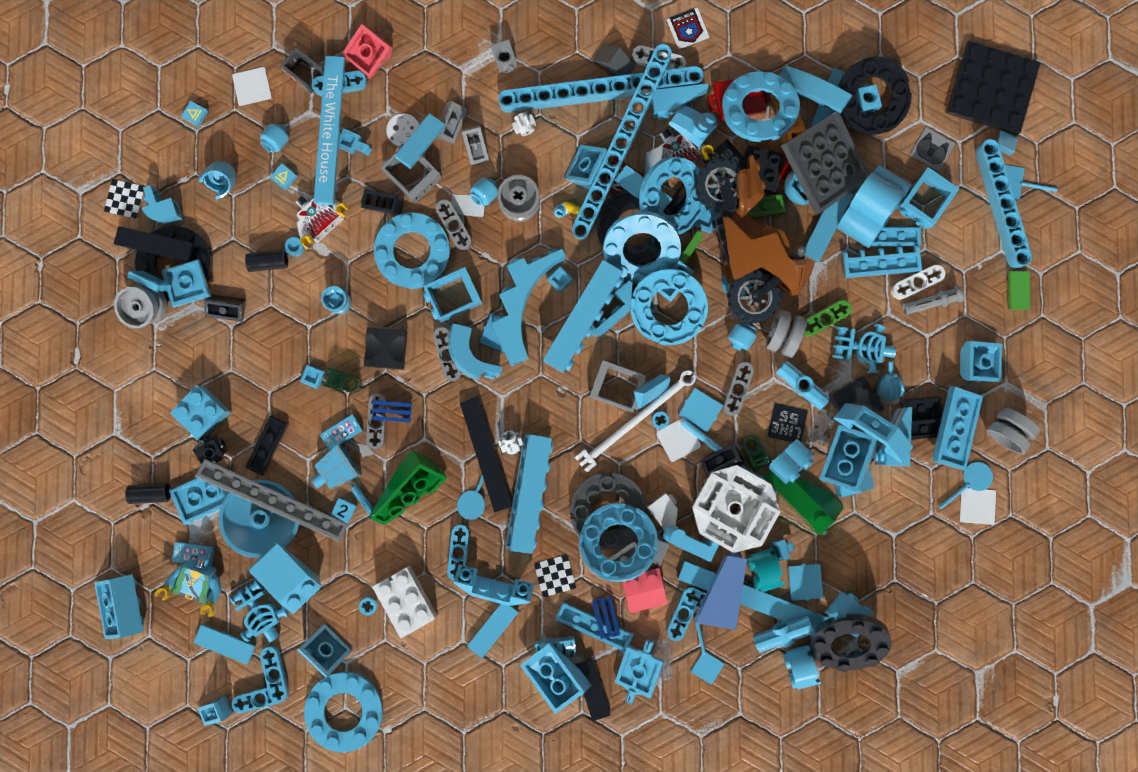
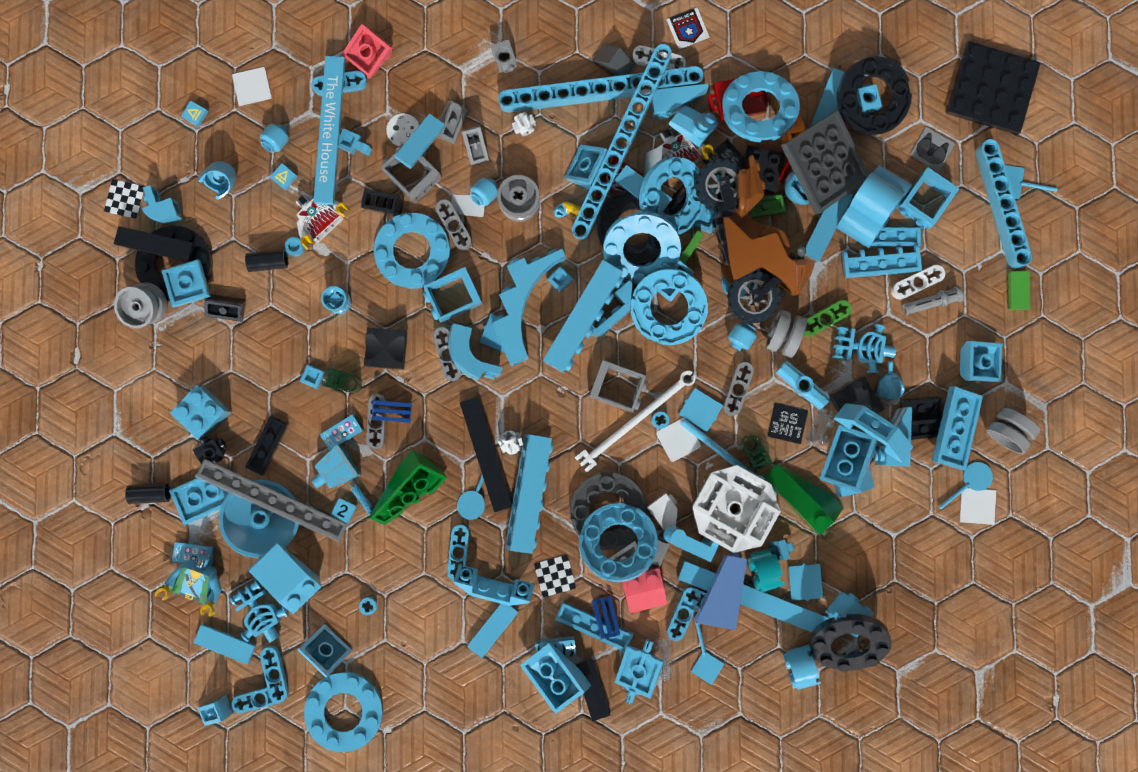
medium azure slope [94,574,144,639] -> none
medium azure tile [127,271,172,292] -> none
dark grey piece [280,47,324,94] -> none
white piece [372,565,438,639] -> none
medium azure slope [634,374,670,409] -> none
black slope [700,443,745,477] -> none
medium azure piece [753,616,814,653] -> none
medium azure brick [769,439,814,484] -> none
medium azure slope [779,66,852,113] -> none
medium azure slope [996,130,1018,156] -> none

